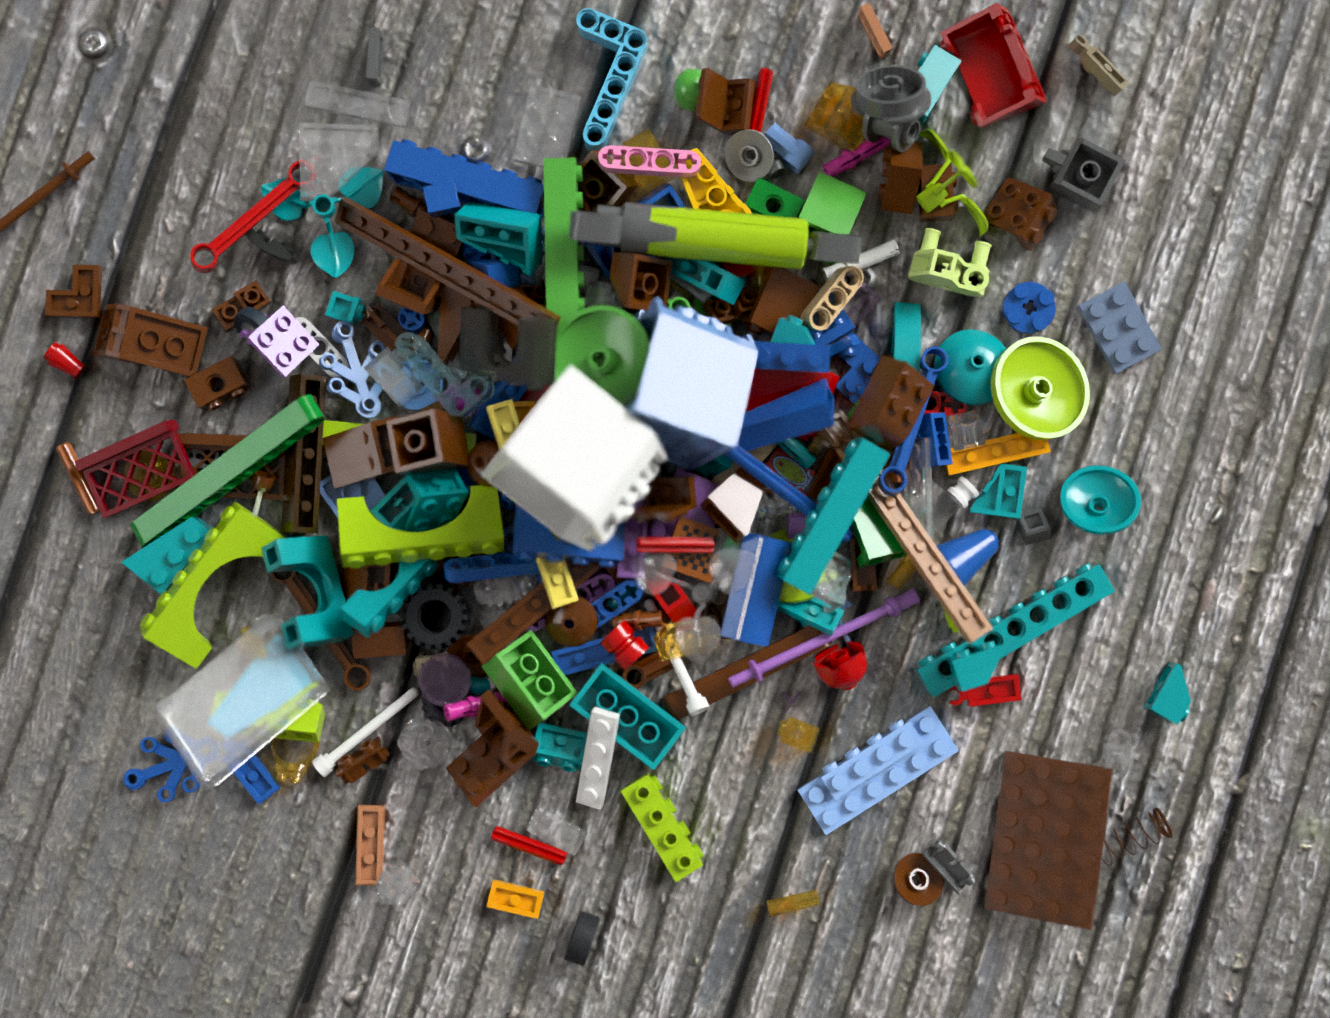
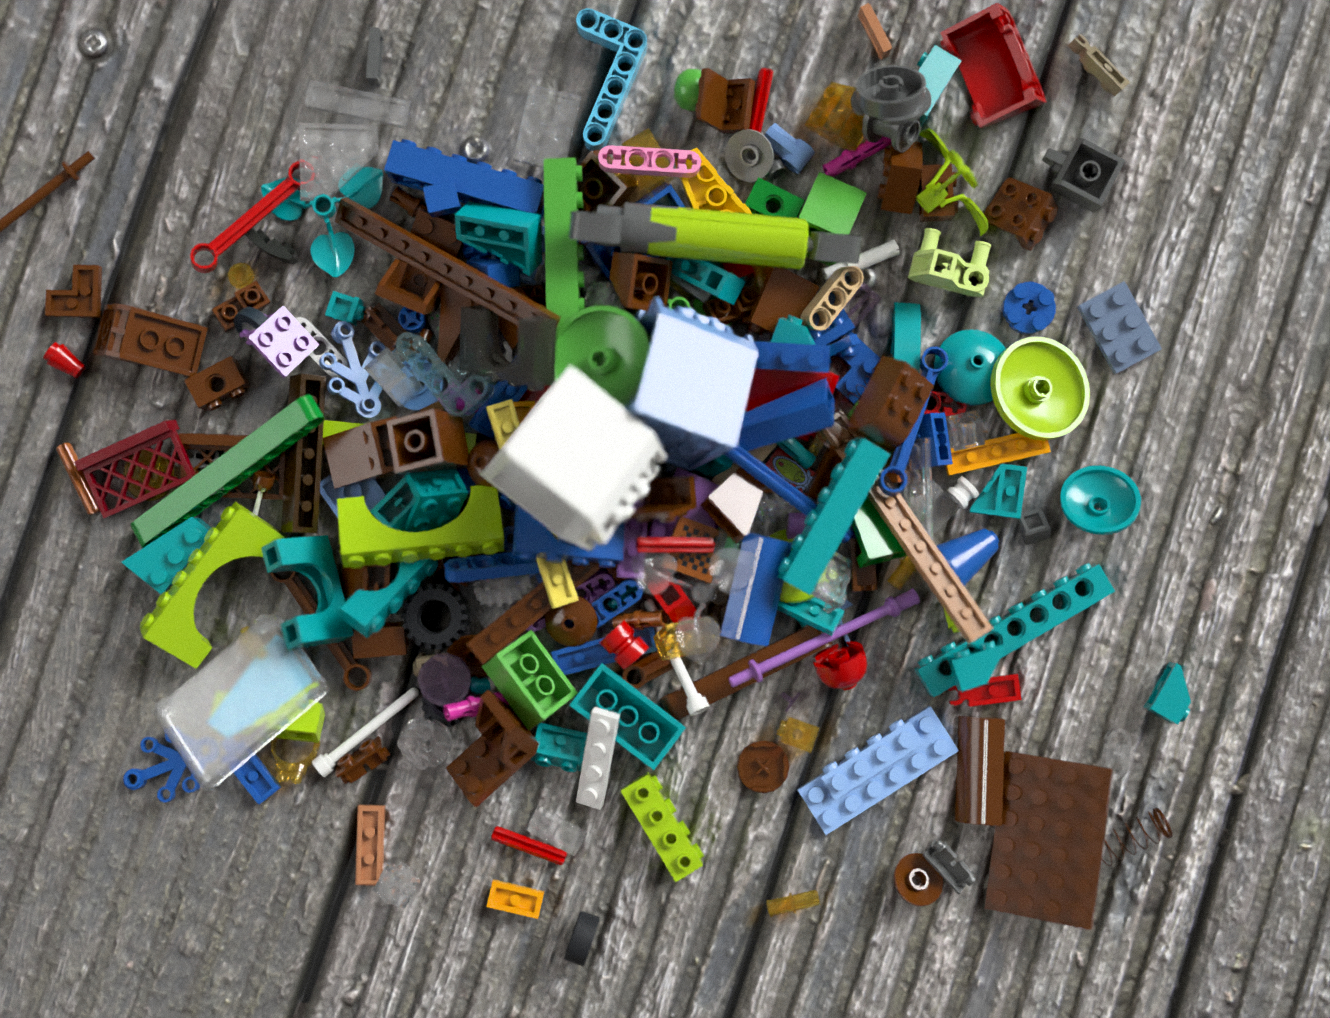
none -> clear yellow plate [228,263,255,289]
none -> reddish brown tile [737,740,789,793]
none -> reddish brown brick [955,716,1005,826]

